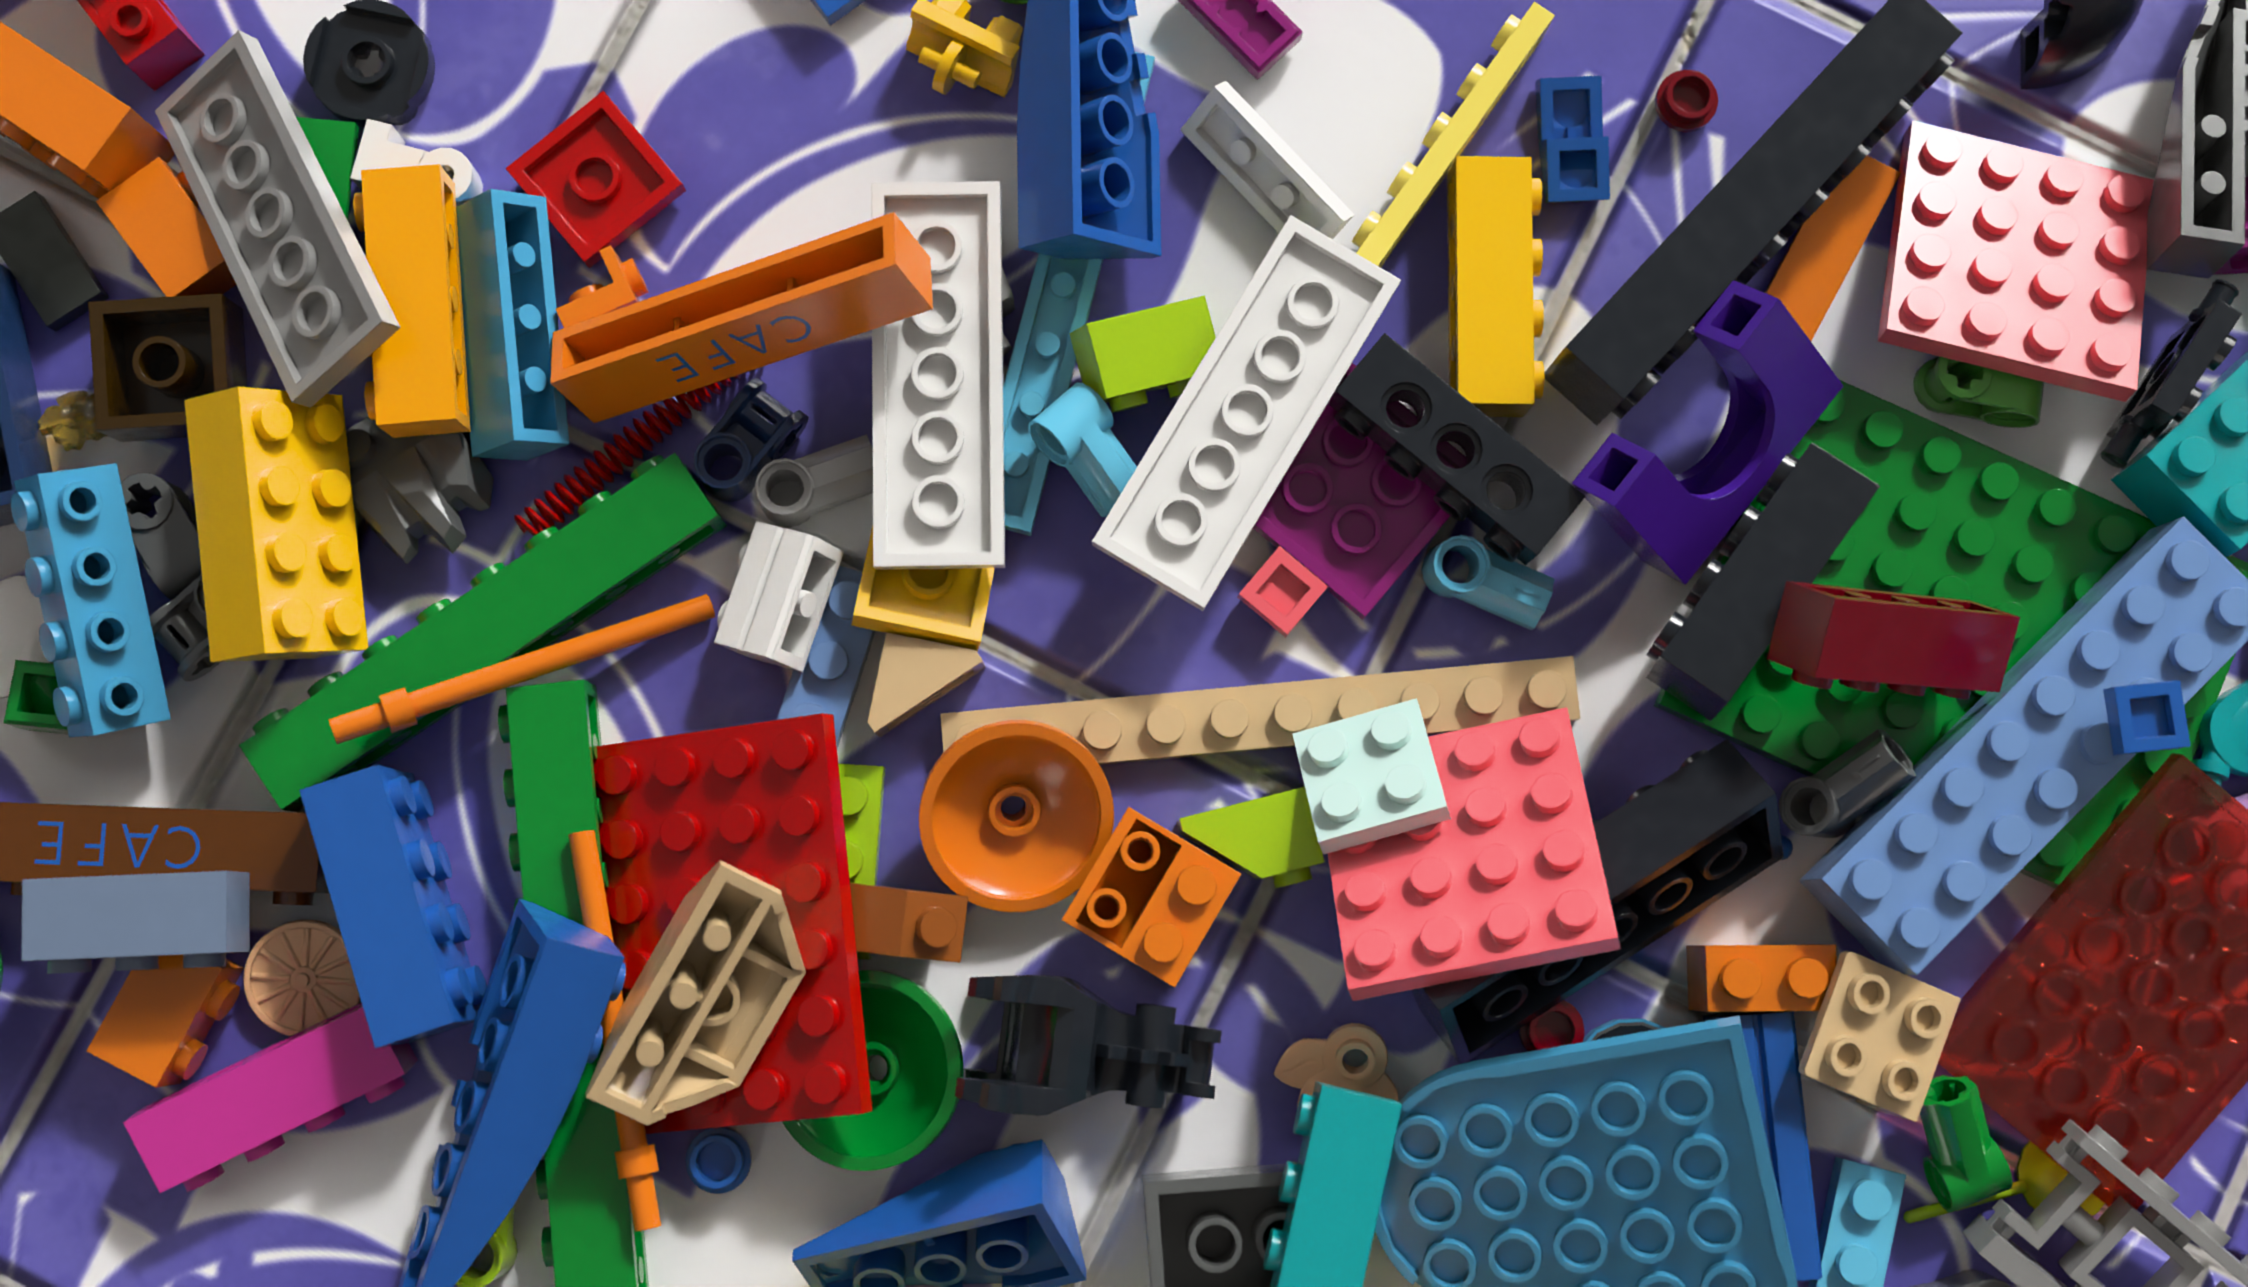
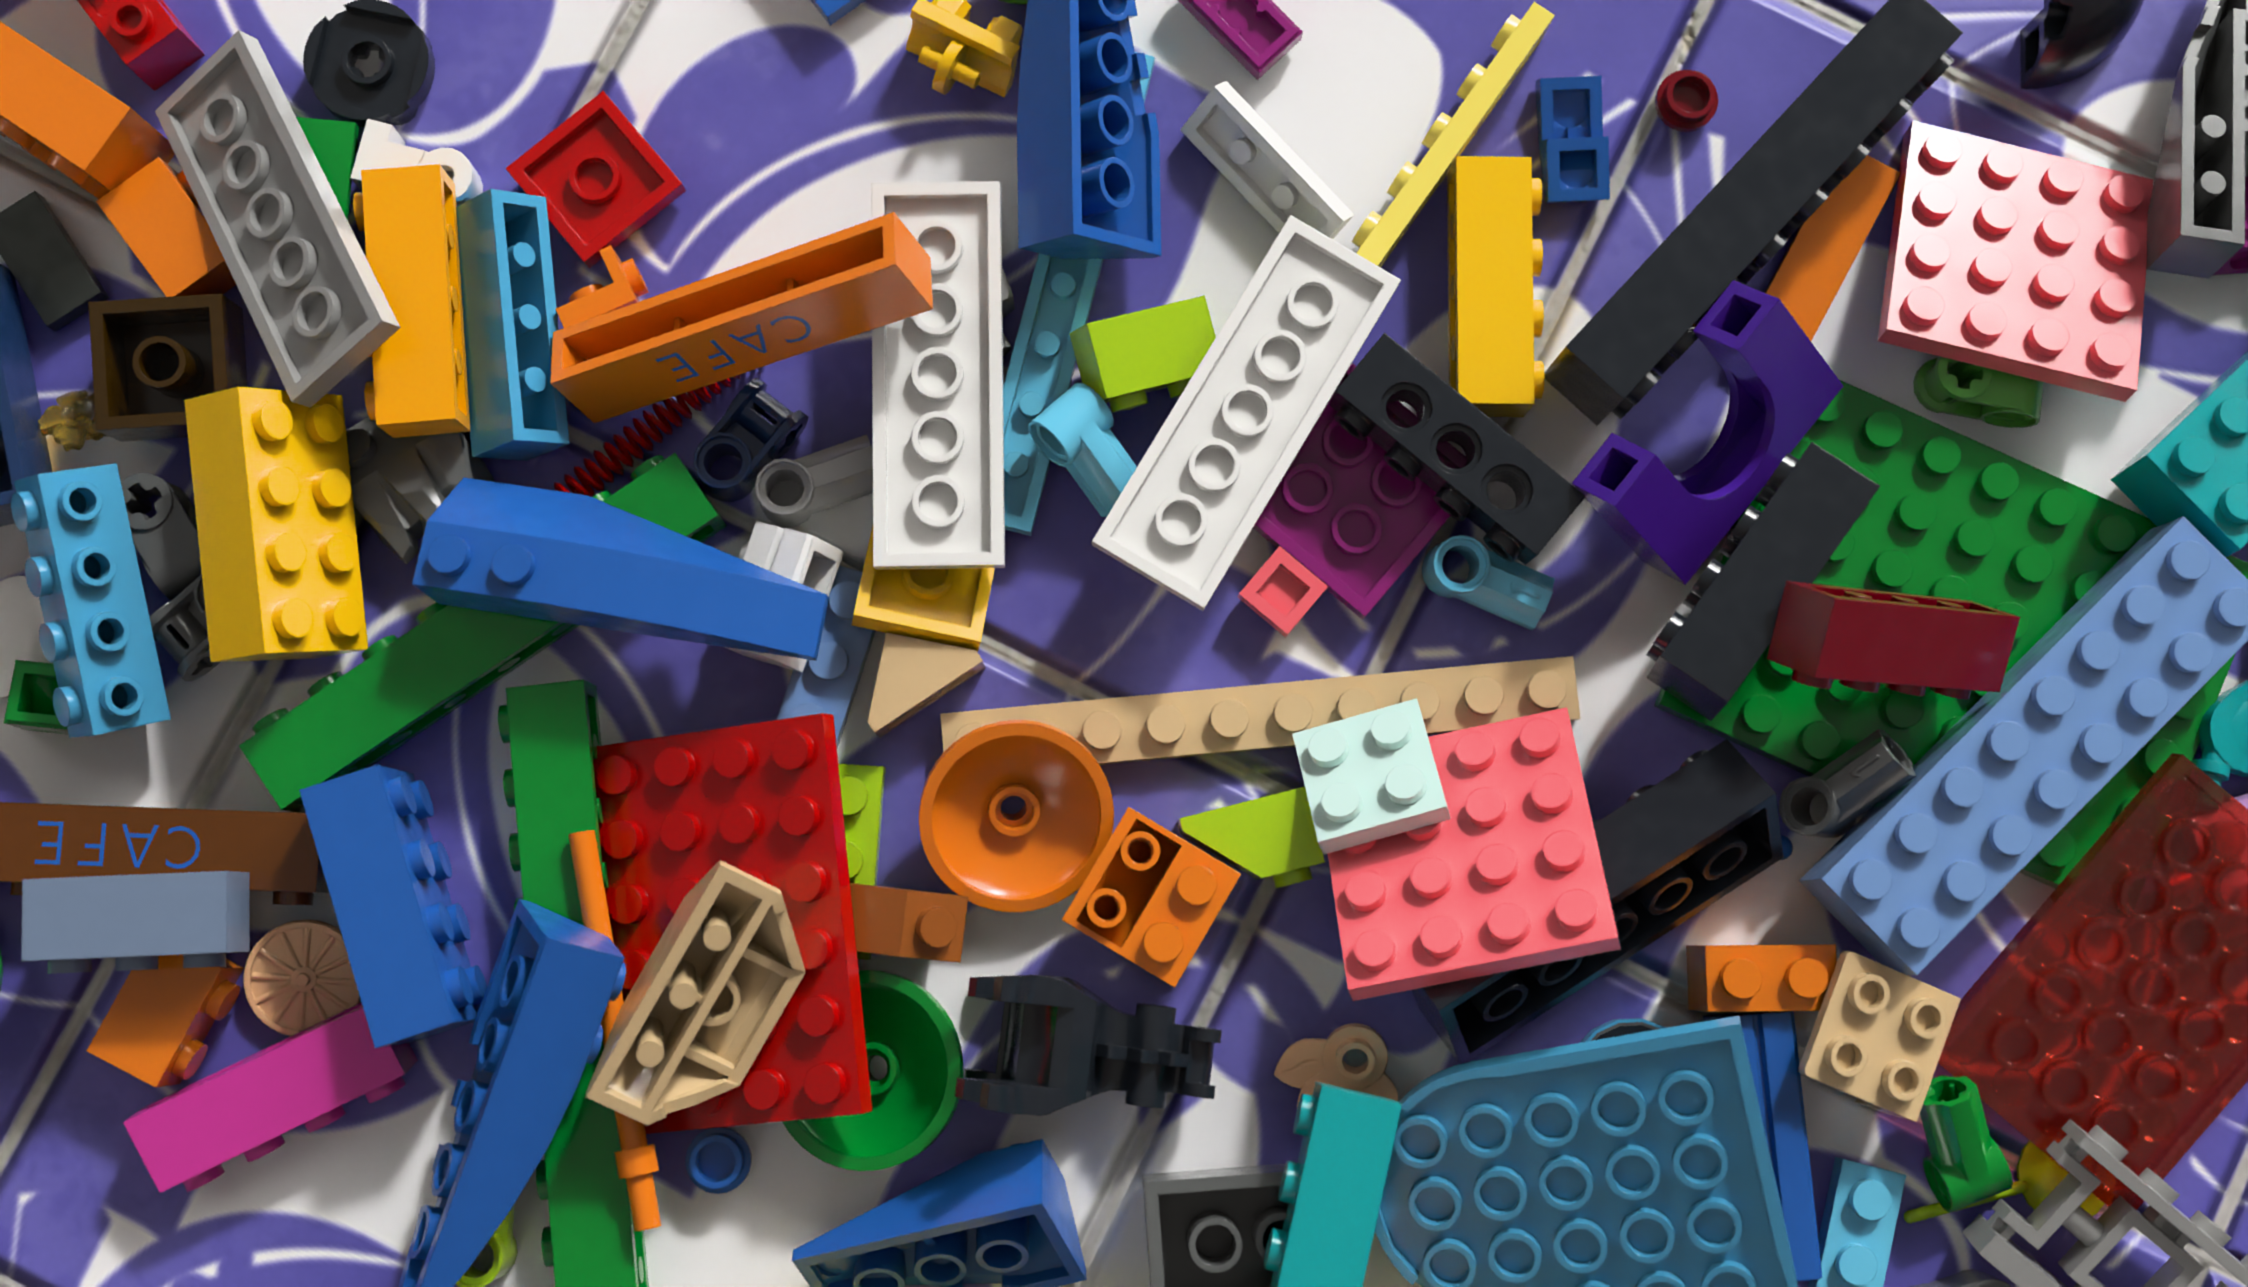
orange bar [328,594,715,744] -> none
dark red plate [1518,1000,1584,1052] -> none
black plate [2100,279,2242,468] -> none
blue plate [2103,680,2191,756] -> none
none -> blue wedge [412,477,829,661]

